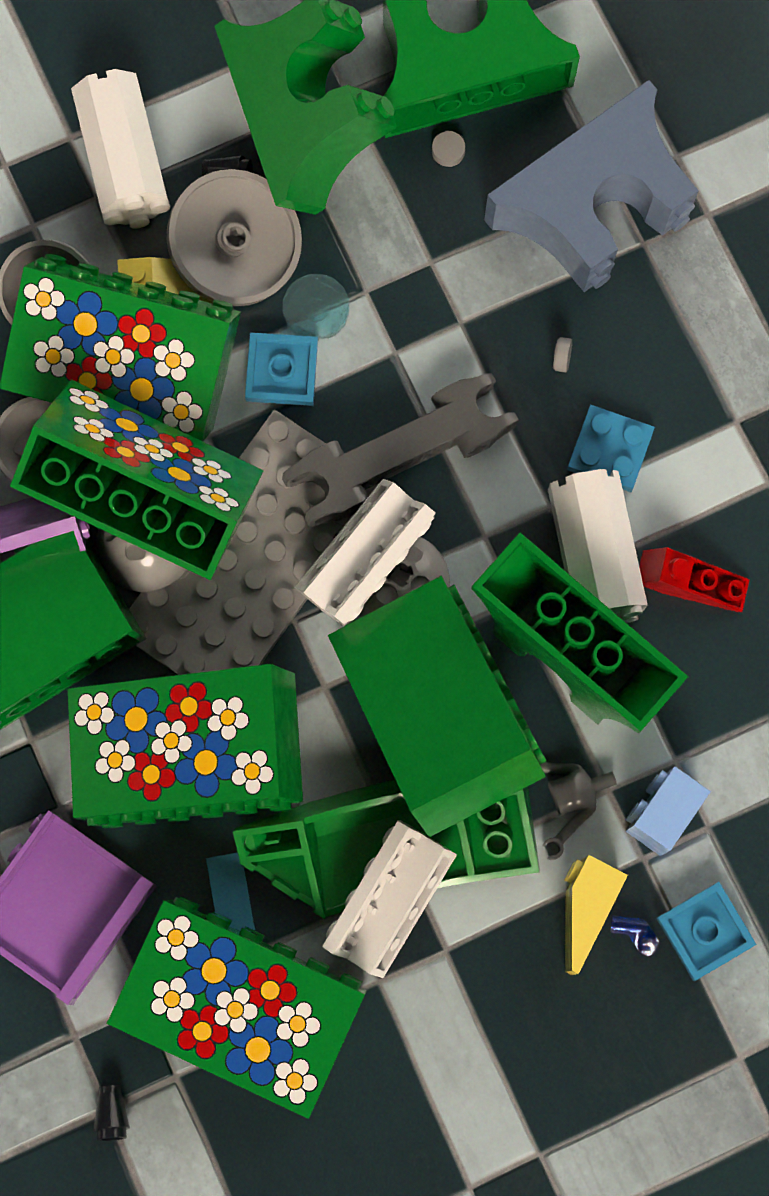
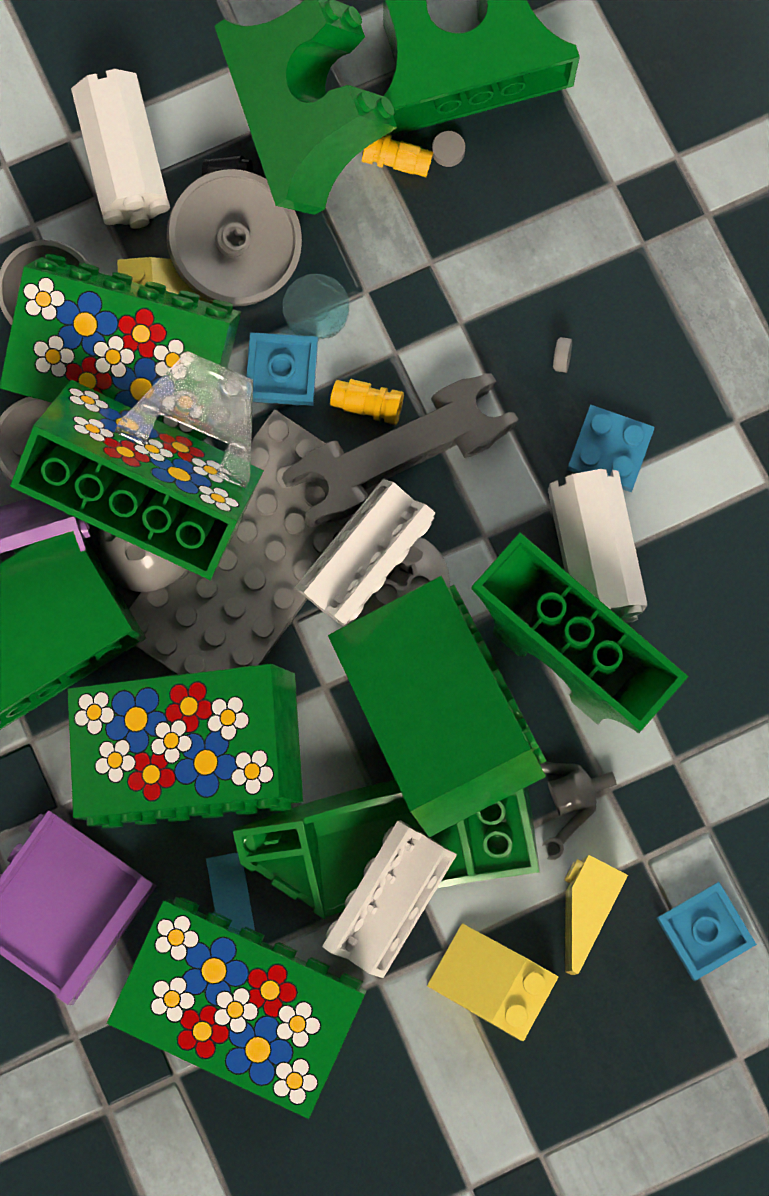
black cone [93,1085,130,1141] -> none
sand blue piece [484,80,699,292] -> none
clear blue arm [610,915,658,956] -> none
light blue brick [625,766,711,856] -> none
red slope [639,547,750,613] -> none
none -> clear wing [115,351,253,488]
none -> yellow axle [330,379,404,425]
none -> yellow axle [361,134,434,177]
none -> light yellow slope [427,923,559,1041]

